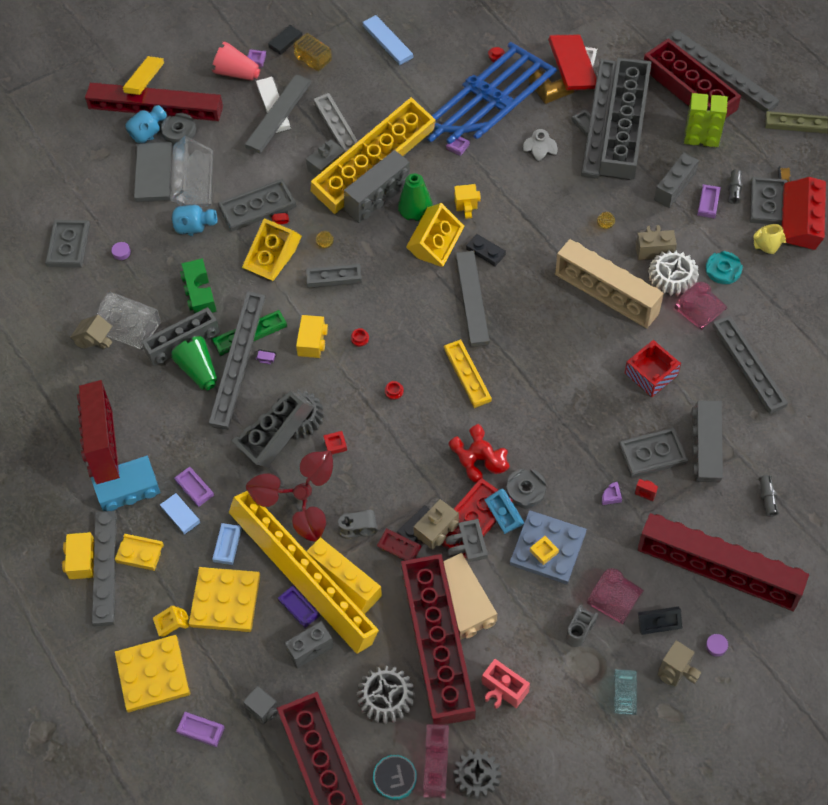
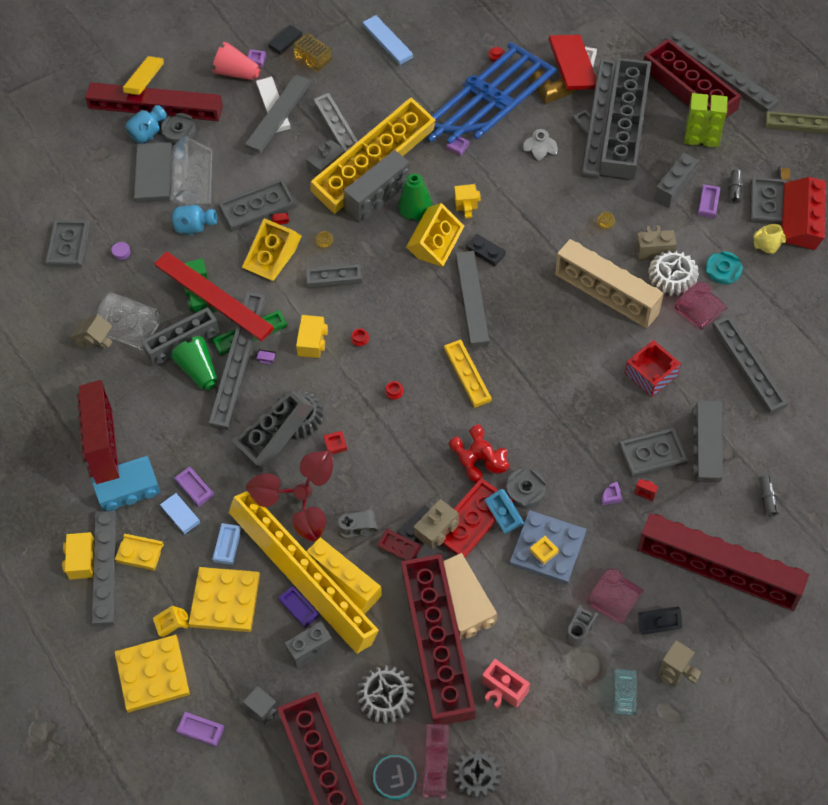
dark grey hinge [445,519,488,562] -> none
medium lavender tile [706,634,728,656] -> none
none -> red tile [154,251,274,342]

